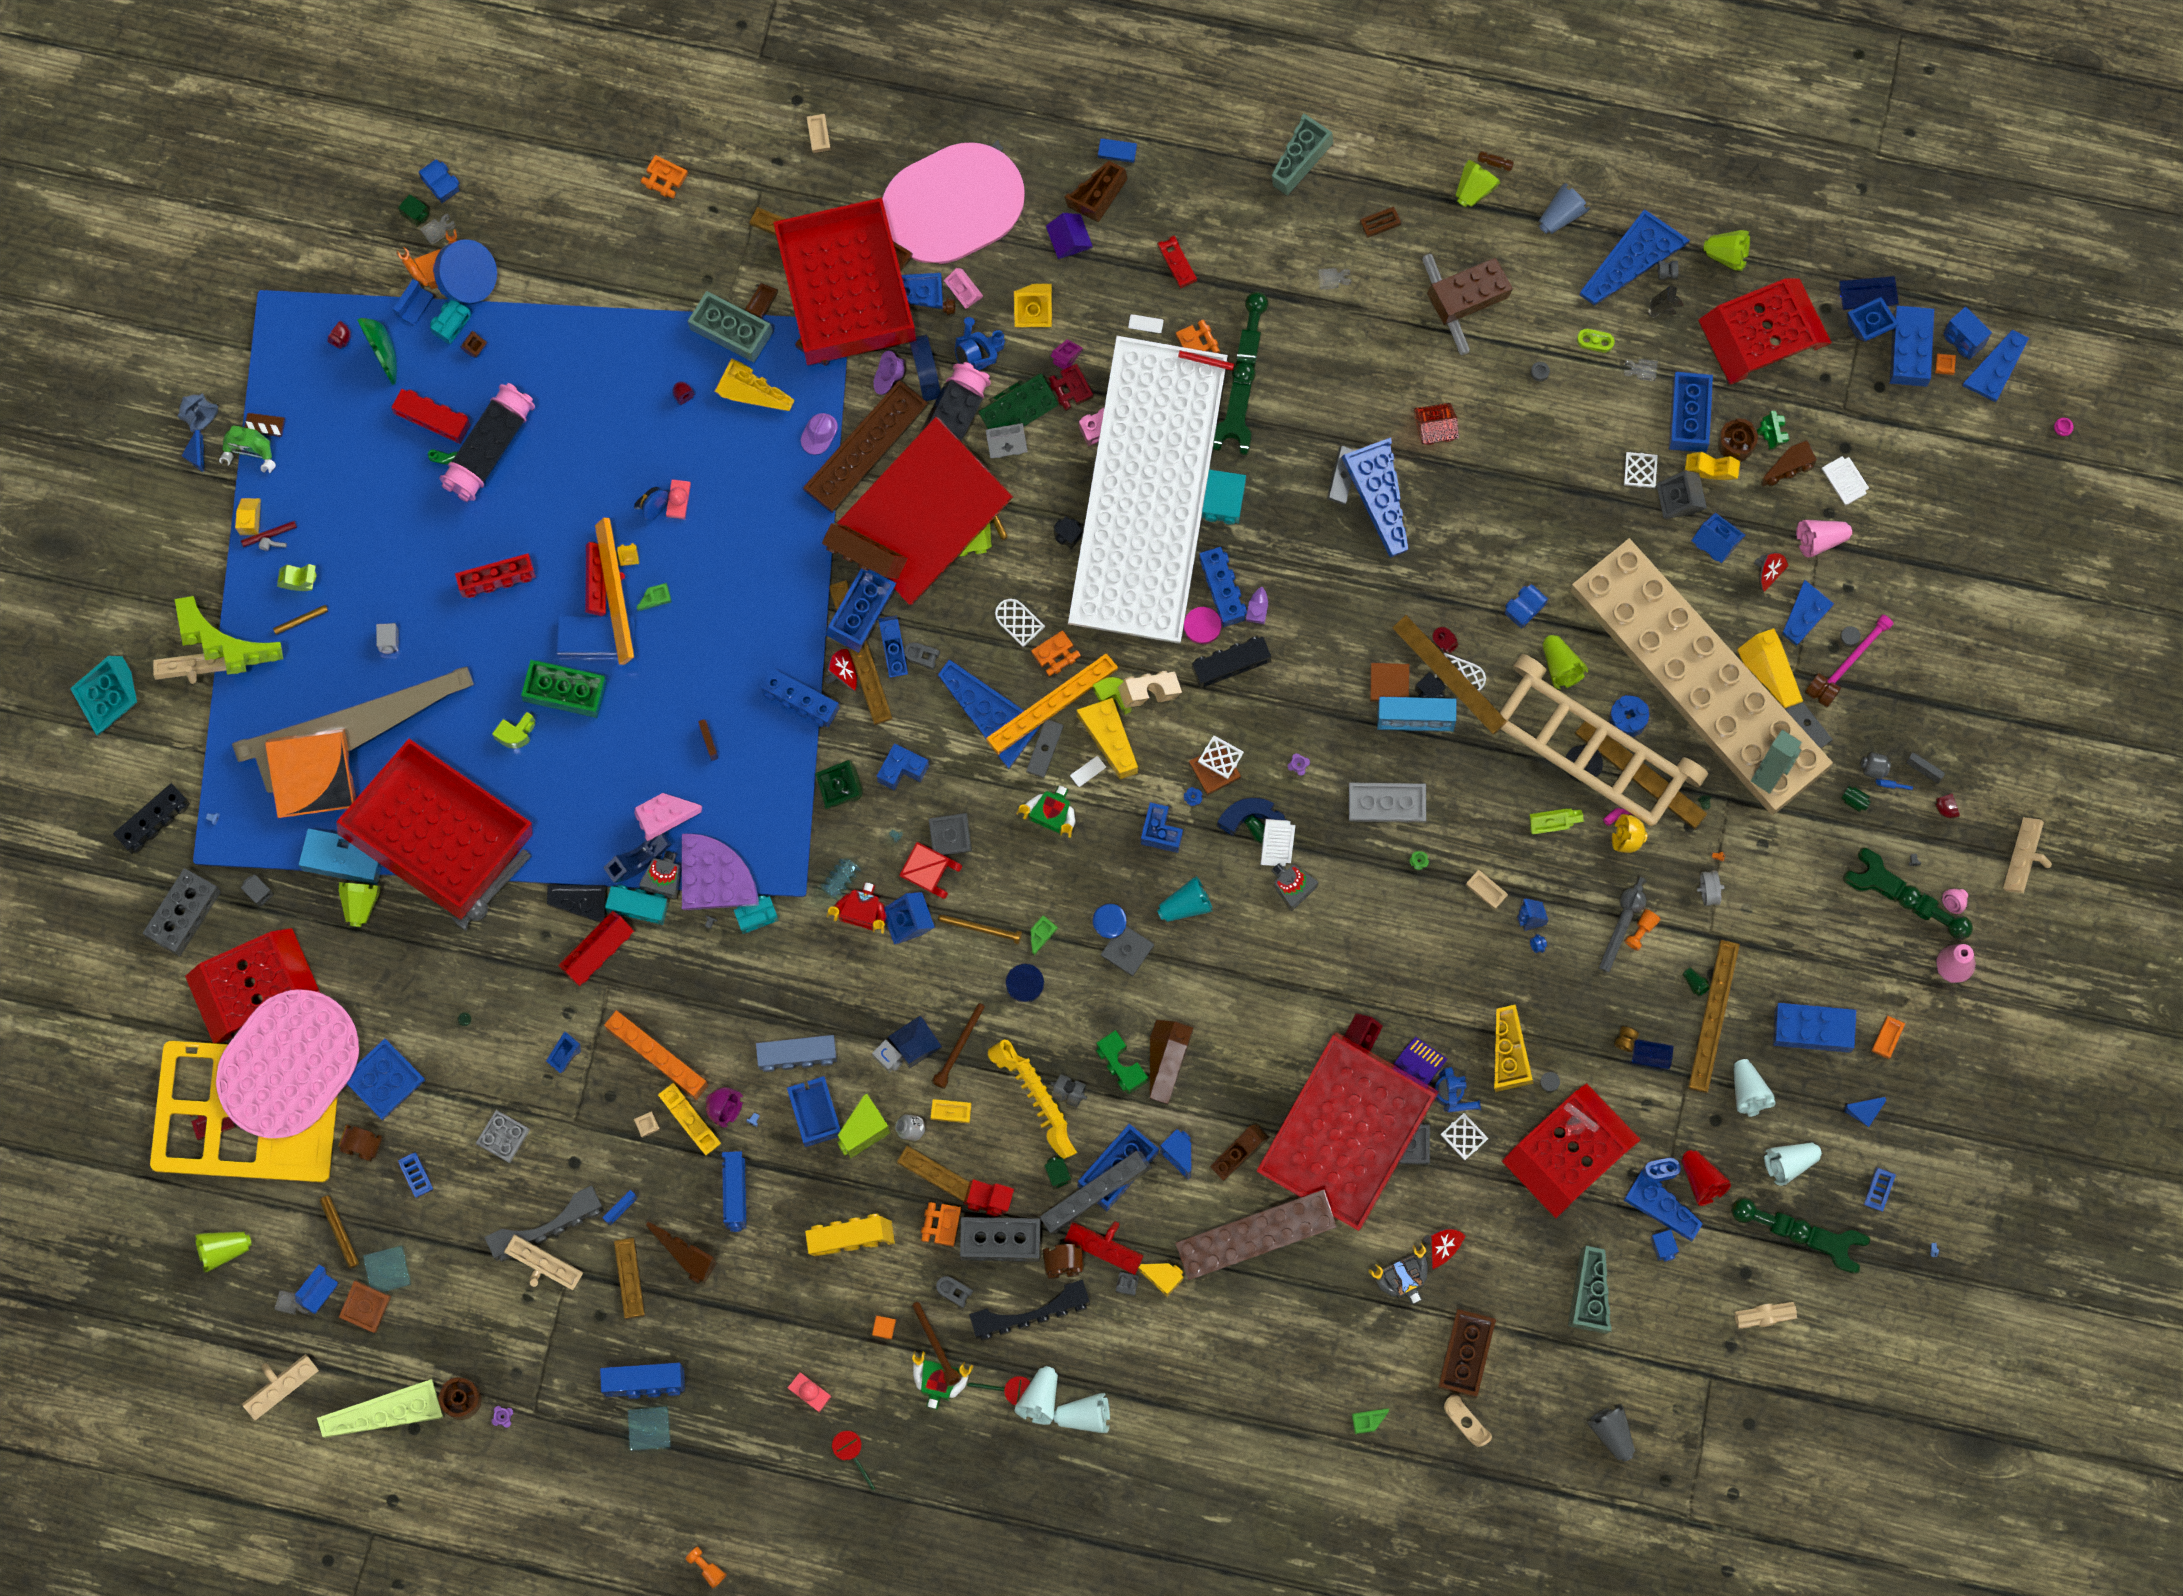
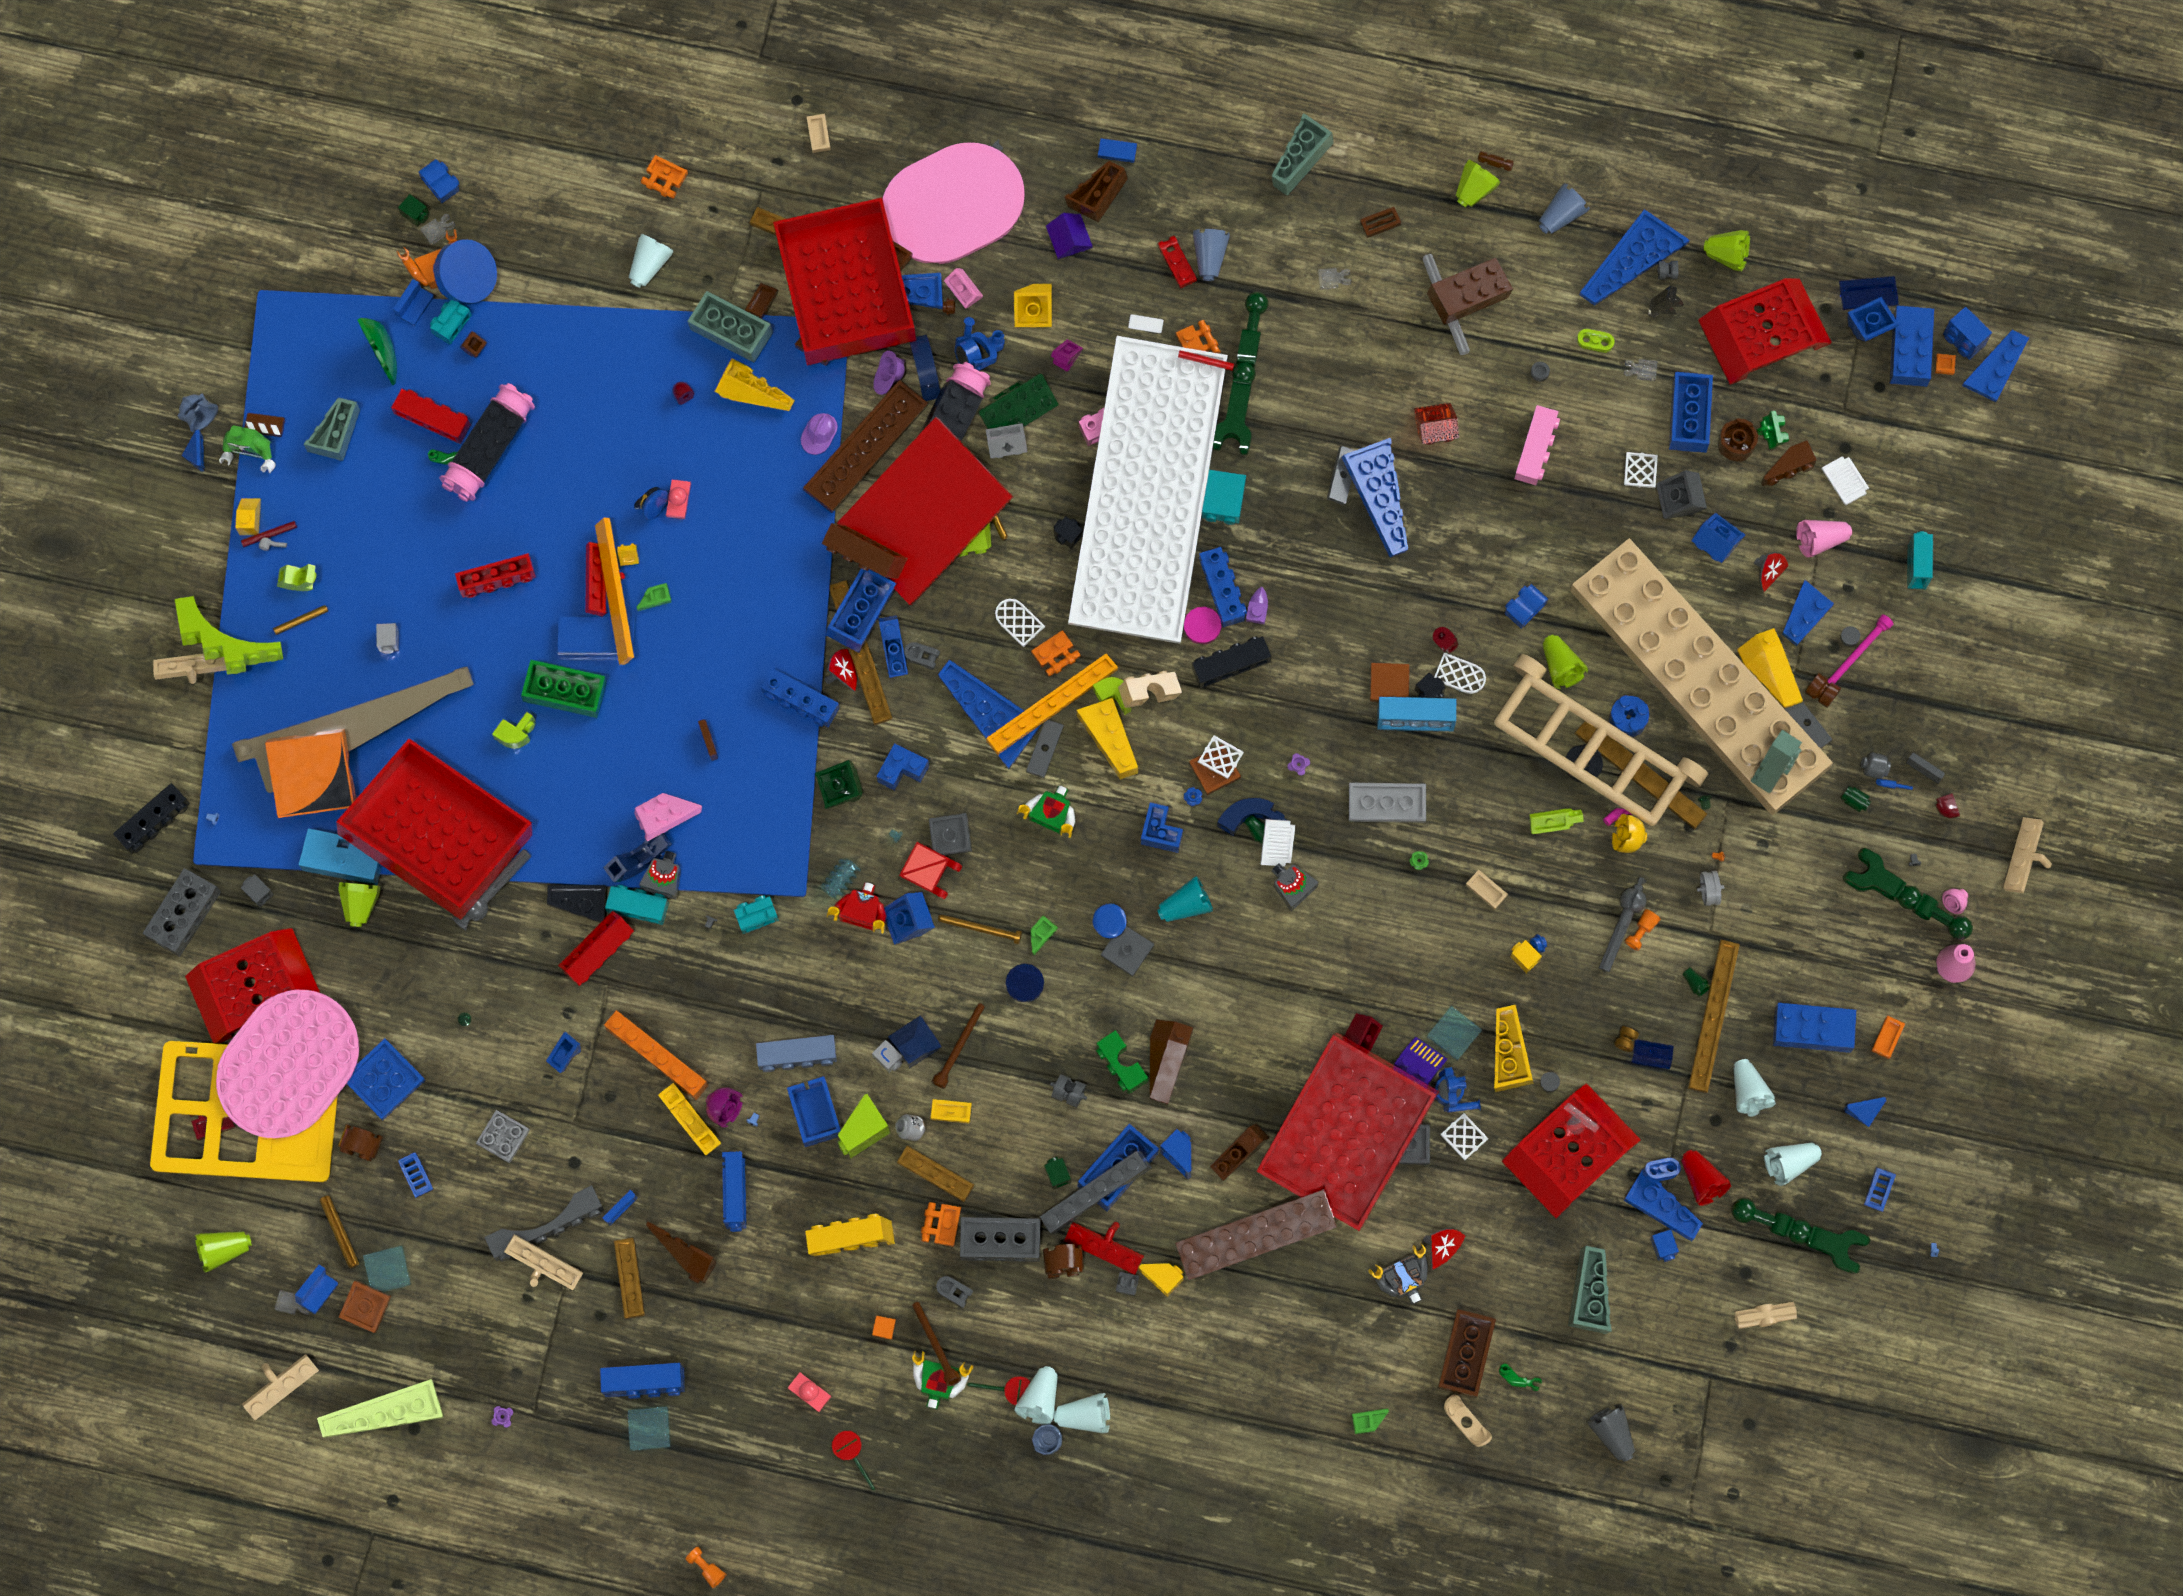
teal slope [70,656,137,735] -> none
dark red piece [327,321,351,349] -> none
reddish brown brick [438,1377,482,1420] -> none
tan tile [634,1111,660,1138] -> none
medium lavender plate [682,834,759,910] -> none
red brick [963,1179,1014,1217] -> none
black arch [969,1280,1090,1341] -> none
yellow piece [988,1039,1077,1159] -> none
dark red plate [1048,364,1093,411] -> none
white sticker [1070,756,1106,787] -> none
pearl gold tile [1392,615,1508,735] -> none
blue slope [1517,898,1548,931] -> none
yellow brick [1685,452,1740,480] -> none
dark pink plate [2054,418,2073,436] -> none
none -> sand green wedge [303,397,360,461]
none -> light aqua cone [629,234,673,288]
none -> sand blue hair [1032,1424,1062,1455]
none -> sand blue cone [1193,229,1230,281]
none -> clear light blue tile [1427,1006,1482,1061]
none -> green arm [1499,1364,1542,1391]
none -> yellow brick [1511,940,1542,974]
none -> bright pink brick [1515,405,1560,485]
none -> teal brick [1907,531,1933,589]

